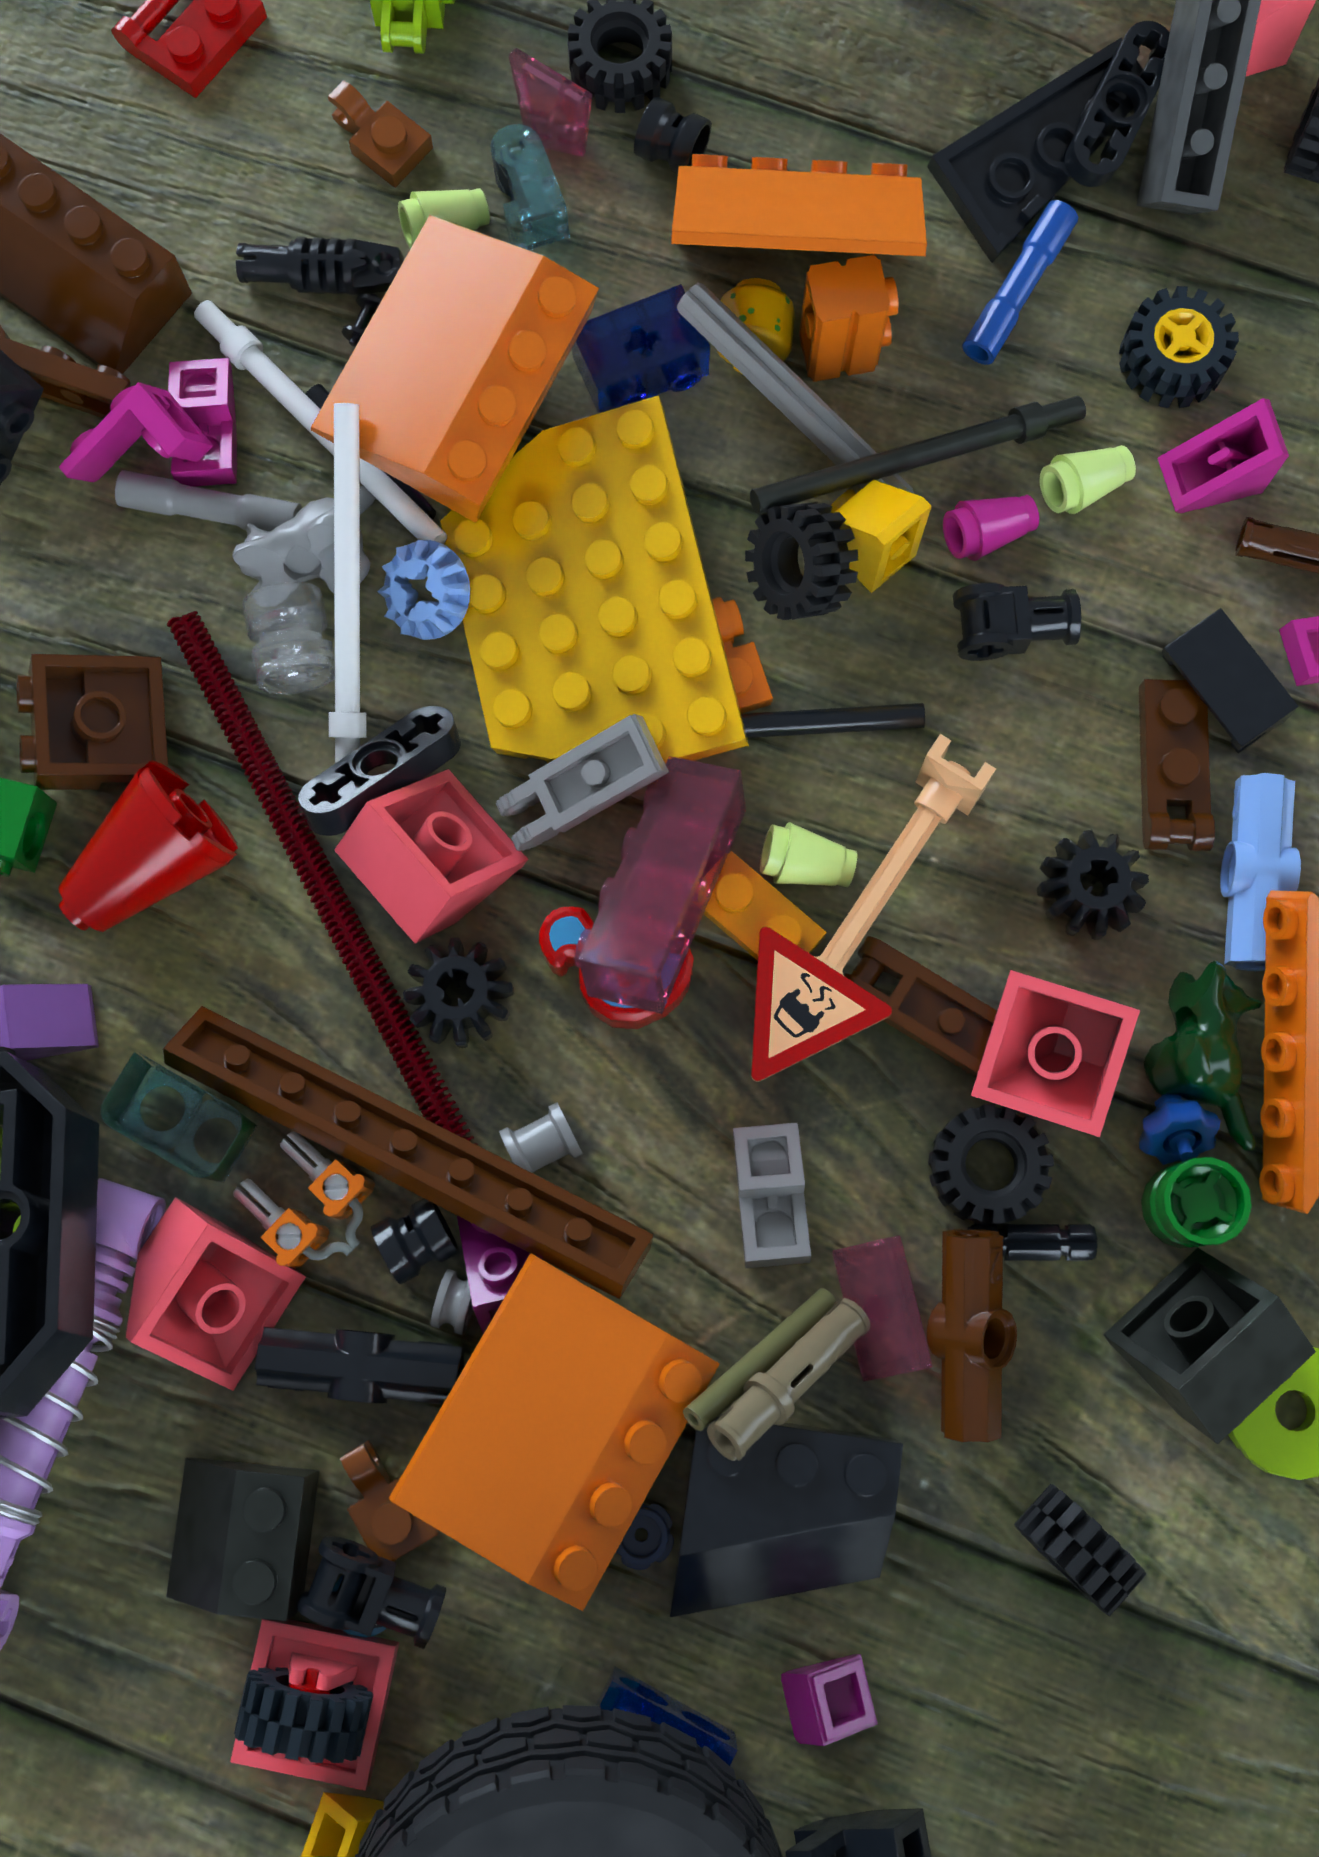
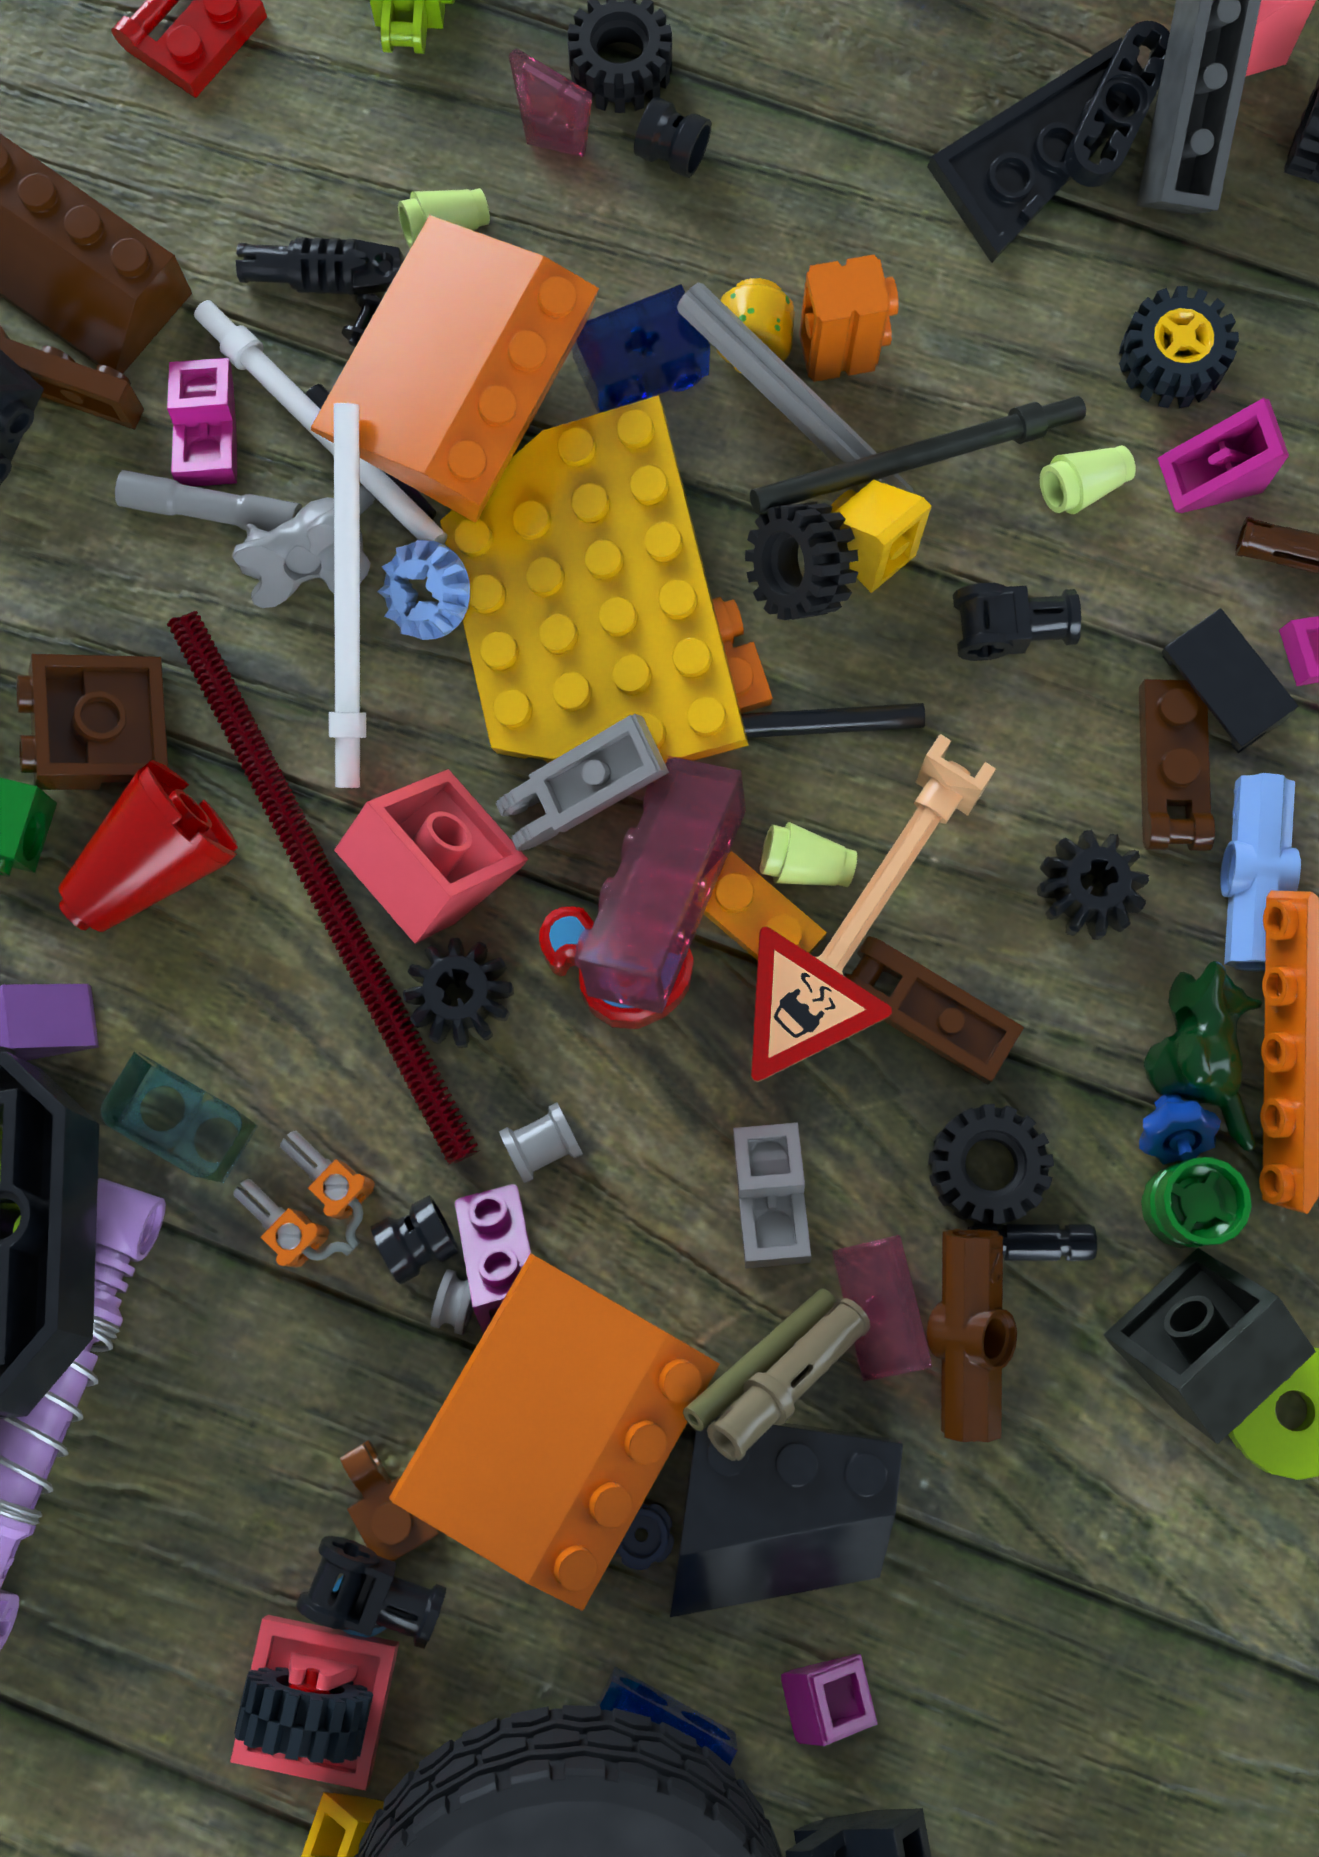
dark pink bracket [59,382,213,483] -> none
coral slope [125,1197,306,1391] -> none
reddish brown plate [163,1006,654,1299] -> none
pearl dark grey slope [166,1457,320,1621] -> none
clear wheel [242,582,335,694] -> none
black piece [255,1327,465,1404] -> none
black beam [298,706,461,836] -> none
dark orange plate [328,80,433,188] -> none
clear light blue leg [490,124,570,250] -> none
orange slope [671,154,927,257] -> none
dark pink cone [943,495,1039,561] -> none
blue piece [962,200,1078,365] -> none
coral slope [971,970,1140,1137] -> none
black tyre [1014,1484,1147,1617] -> none

